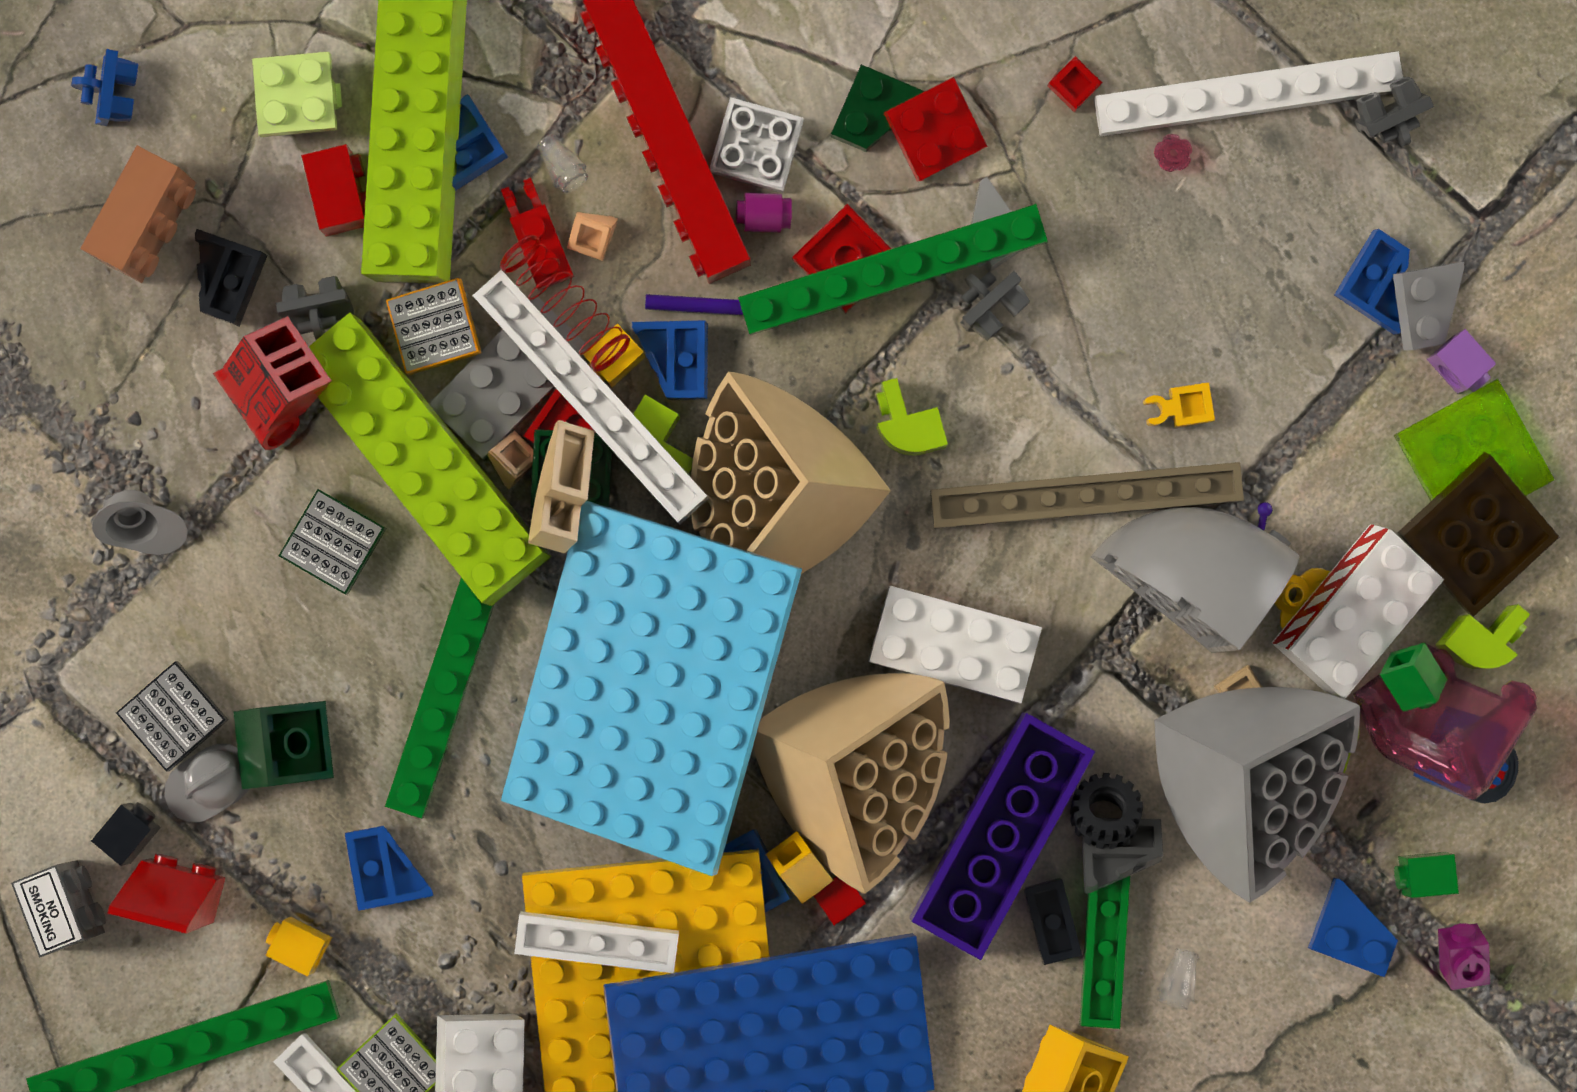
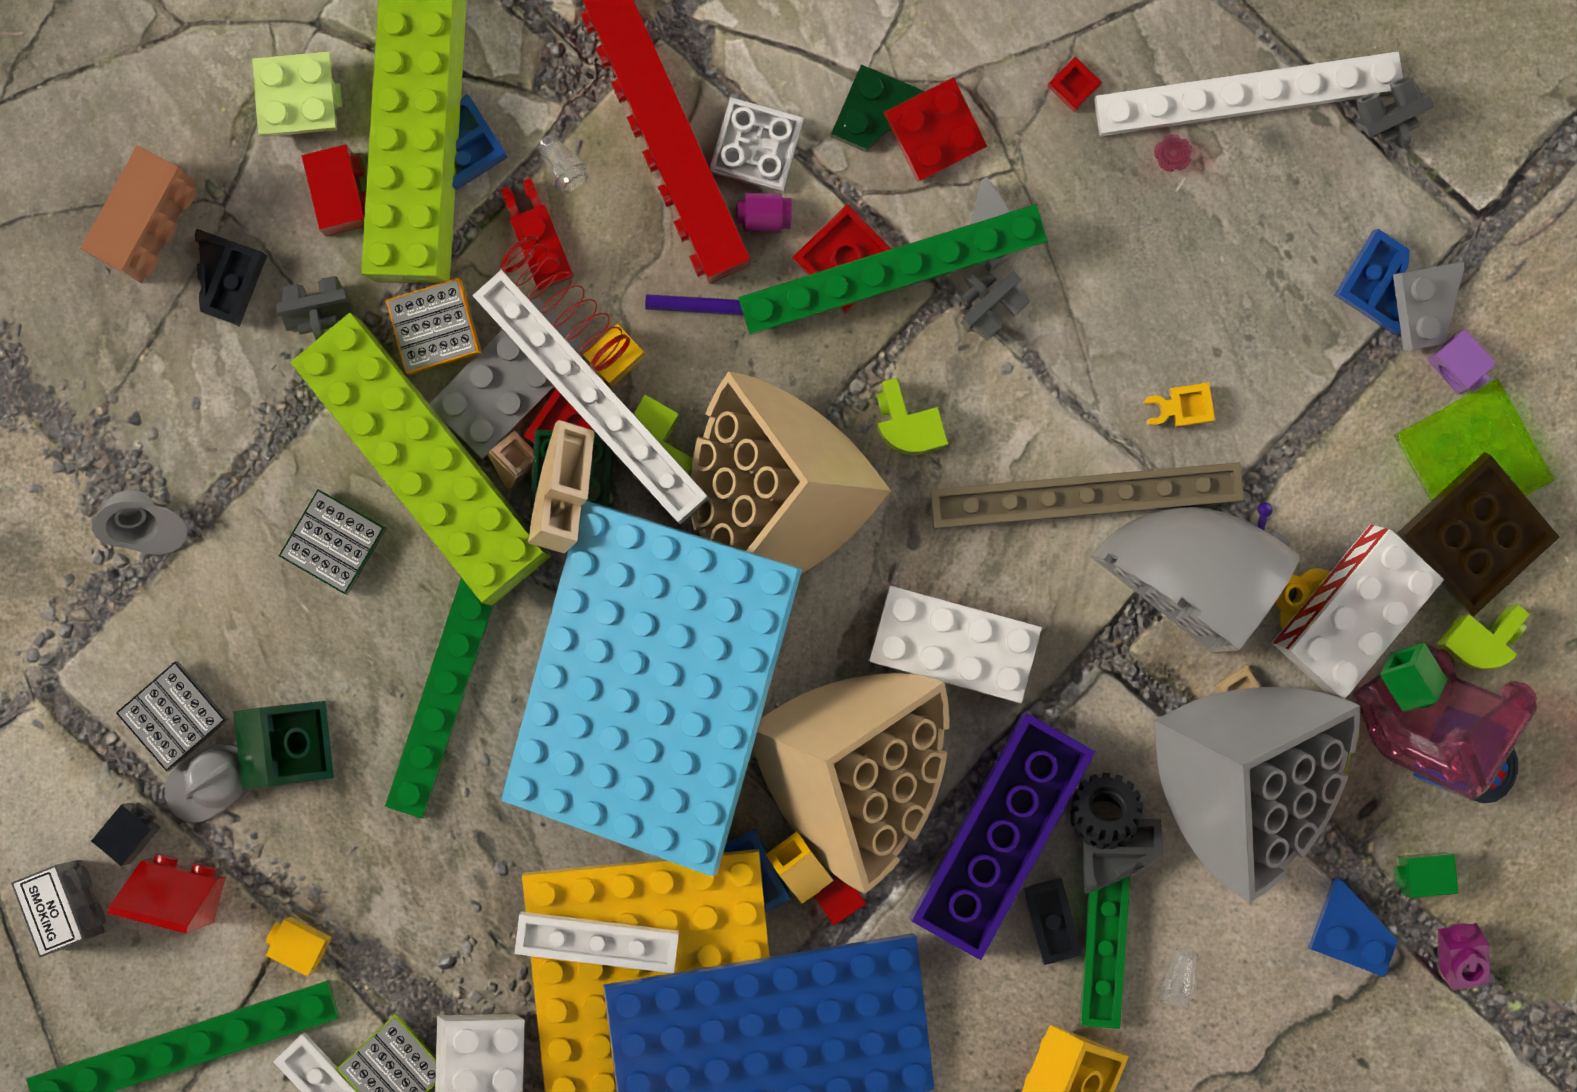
blue hips [71,49,138,126] -> none
red piece [213,316,332,450] -> none
blue wing [345,826,433,911] -> none
light nougat slope [567,212,618,261] -> none
blue wing [632,320,708,400] -> none

